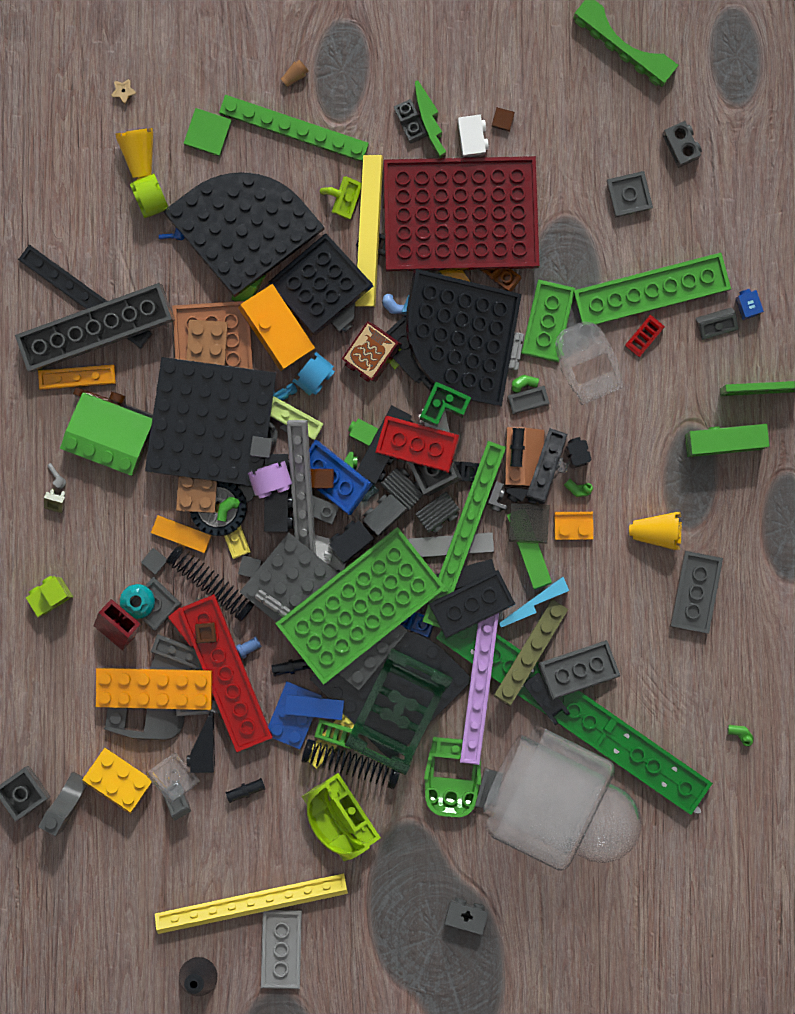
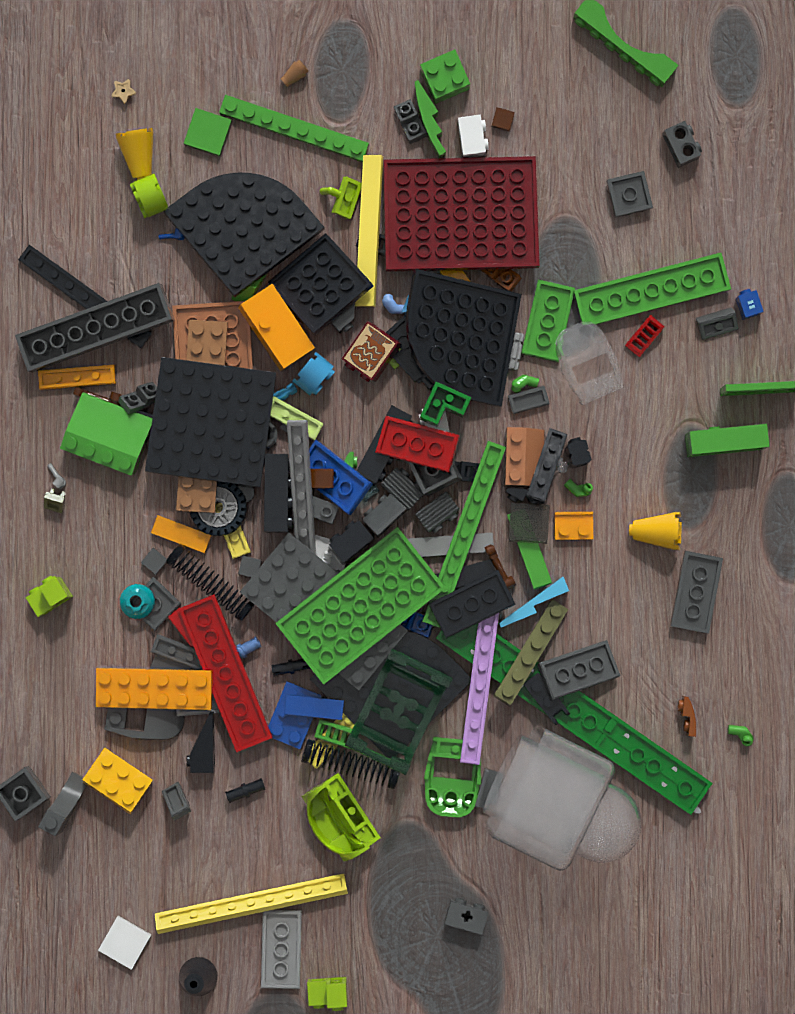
dark red brick [93,599,141,651] -> none
clear tile [146,752,200,803] -> none
reddish brown tile [195,622,217,644] -> none
bright green arm [217,497,240,522] -> none
lavender brick [248,461,292,499] -> none
dark grey tile [250,436,272,459] -> none
light grey axle [255,590,290,617] -> none
bright green brick [348,418,378,447] -> none
flat silver bracket [488,481,507,512] -> none
black pin [510,428,525,467] -> none
none -> white tile [98,916,151,970]
none -> dark grey slope [118,382,157,415]
none -> lime brick [307,977,348,1011]
none -> bright green brick [420,49,470,104]
none -> reddish brown brick [484,544,516,590]
none -> dark orange slope [677,696,696,737]

